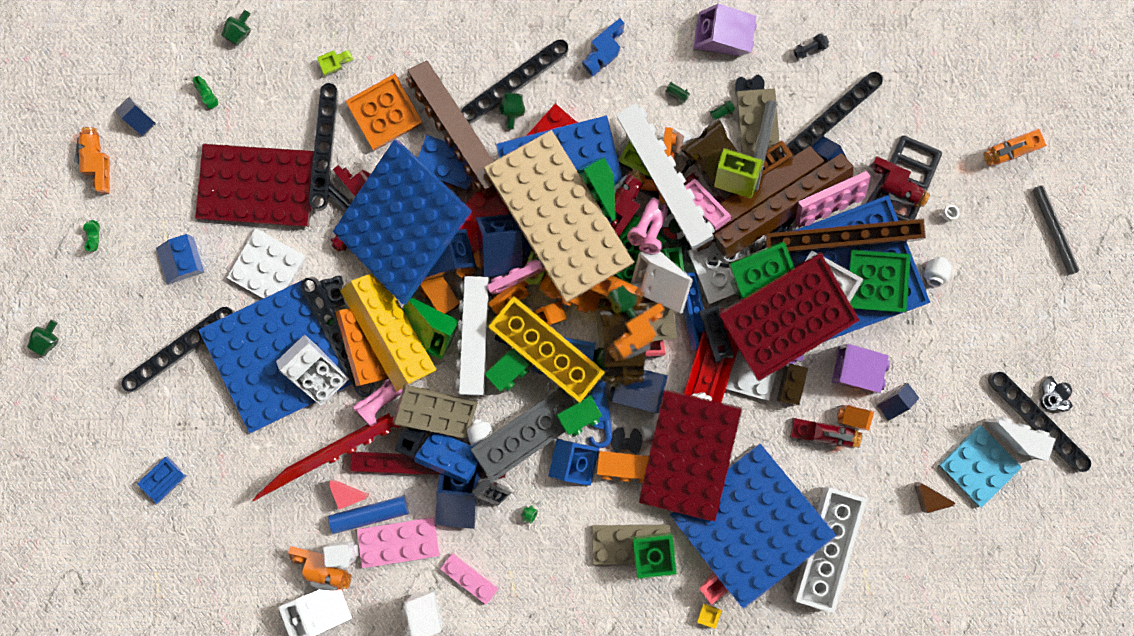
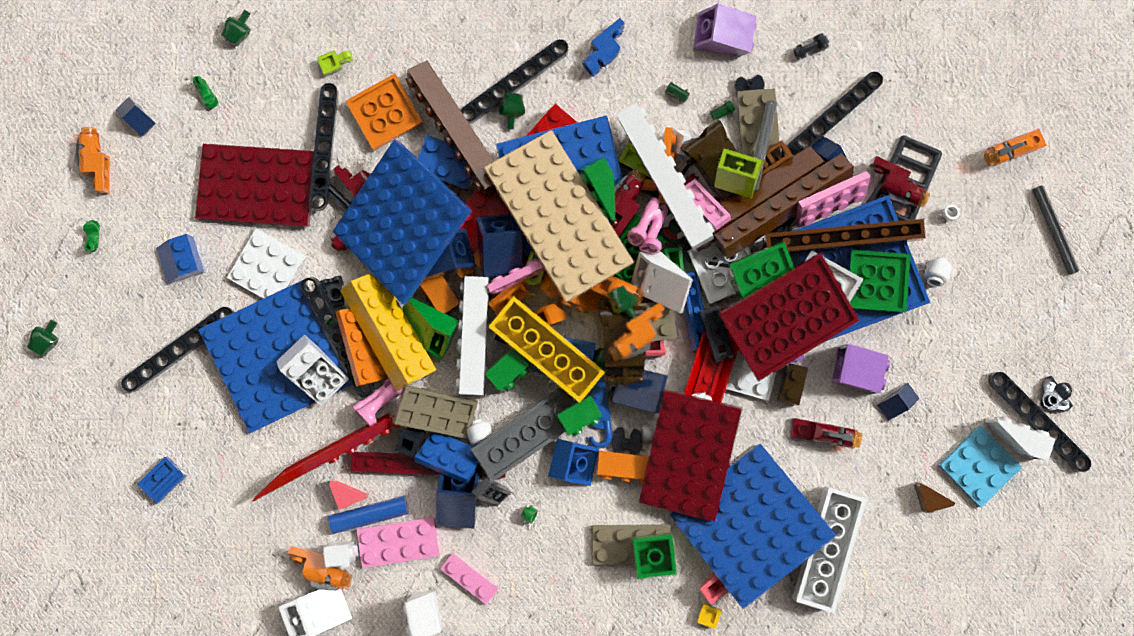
orange slope [837,405,874,431] -> none

